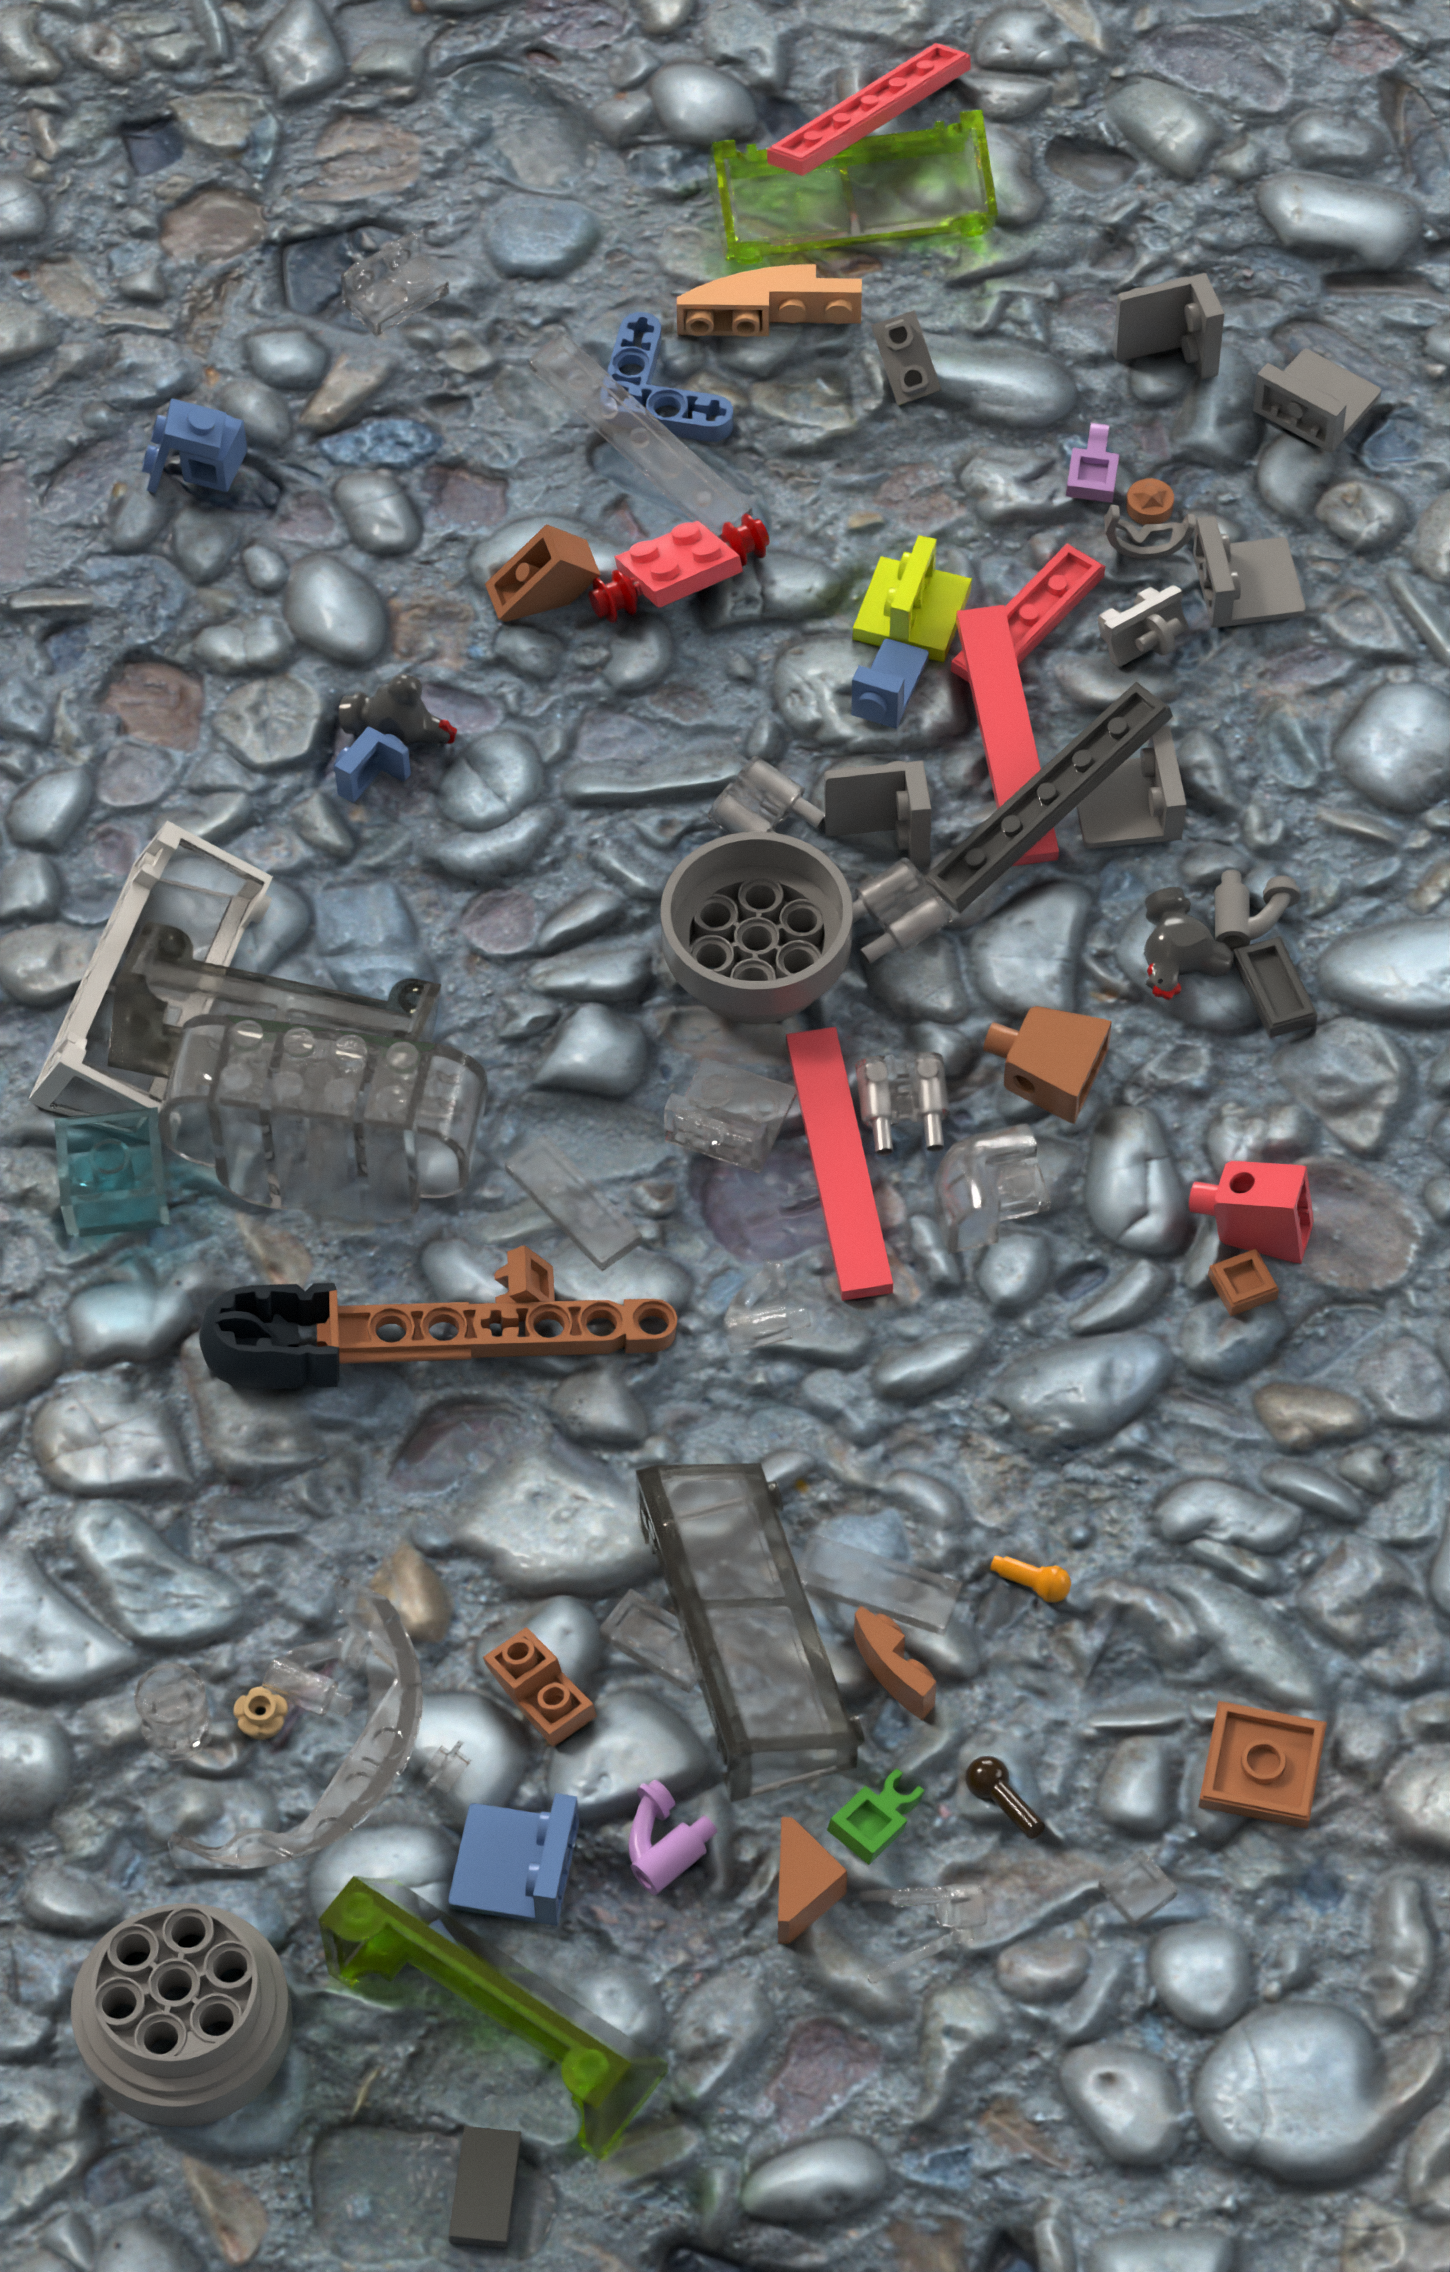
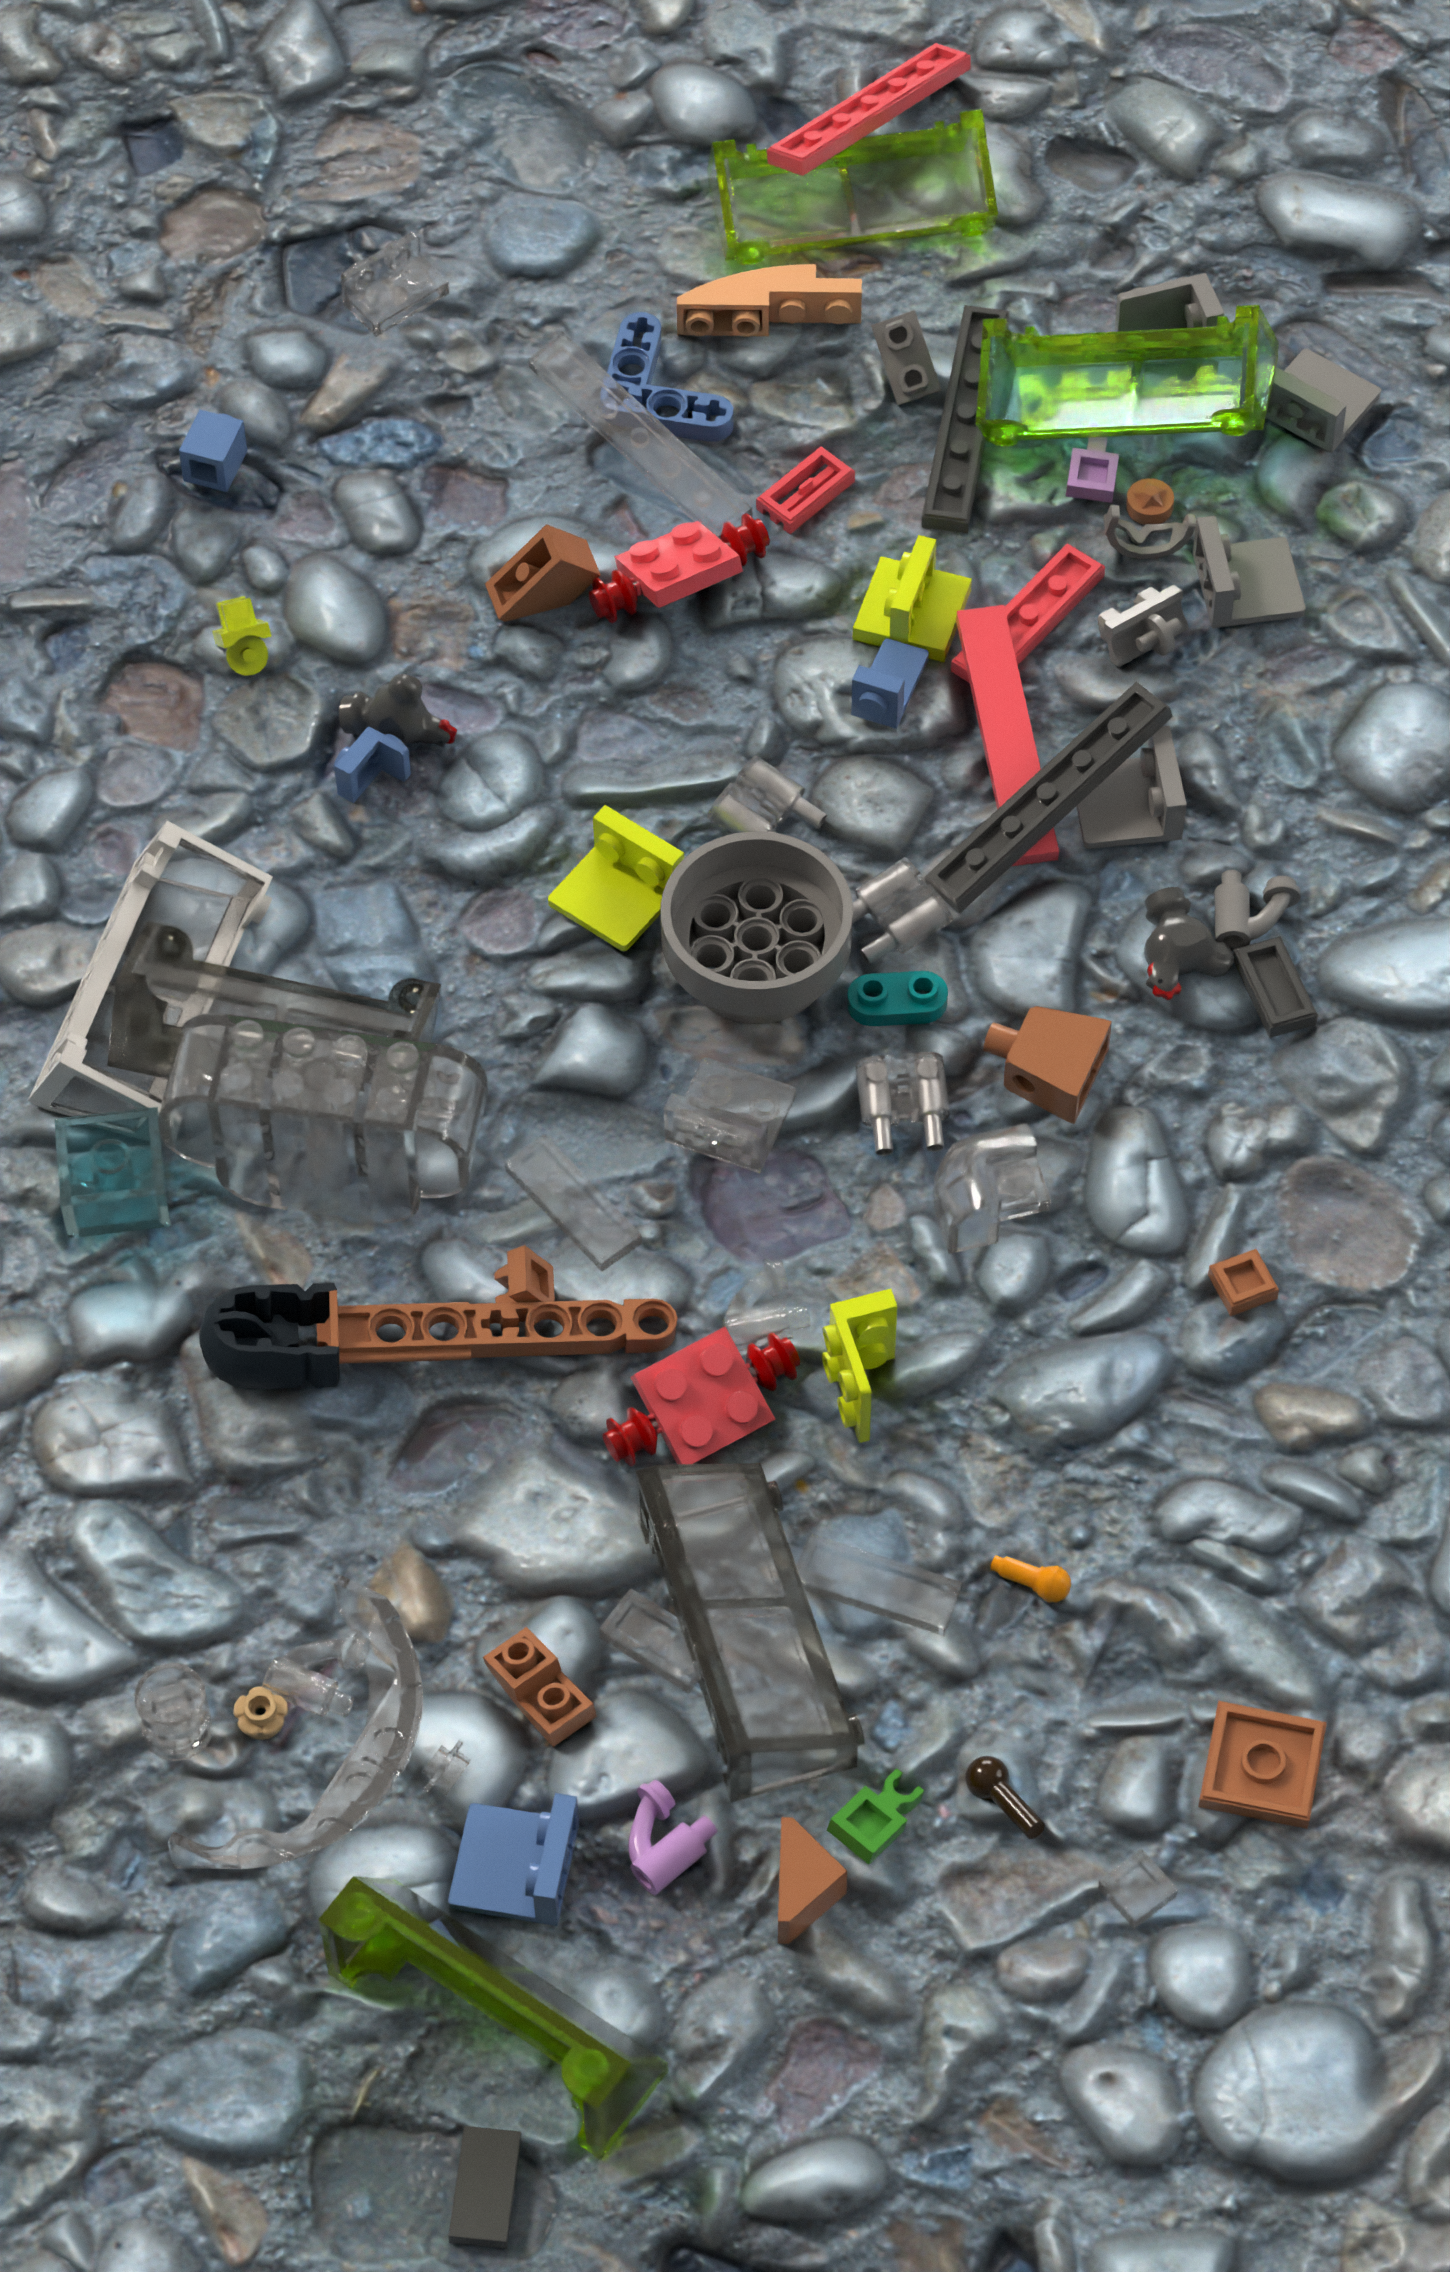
light grey wheel [71,1903,293,2127] -> none
medium blue bracket [141,398,226,493] -> none
coral tile [786,1027,893,1301] -> none
light grey bracket [824,760,931,869] -> none
nougat slope [854,1606,937,1721] -> none
clear plant [859,1880,987,1984] -> none
coral torso [1189,1161,1314,1264] -> none
none -> neon yellow hips [212,596,271,676]
none -> neon yellow bracket [548,805,684,951]
none -> coral plate [602,1326,800,1471]
none -> coral tile [756,446,855,534]
none -> neon yellow bracket [822,1288,897,1443]
none -> teal plate [847,971,948,1026]
none -> dark grey tile [921,305,1010,533]
none -> windscreen [976,305,1279,446]

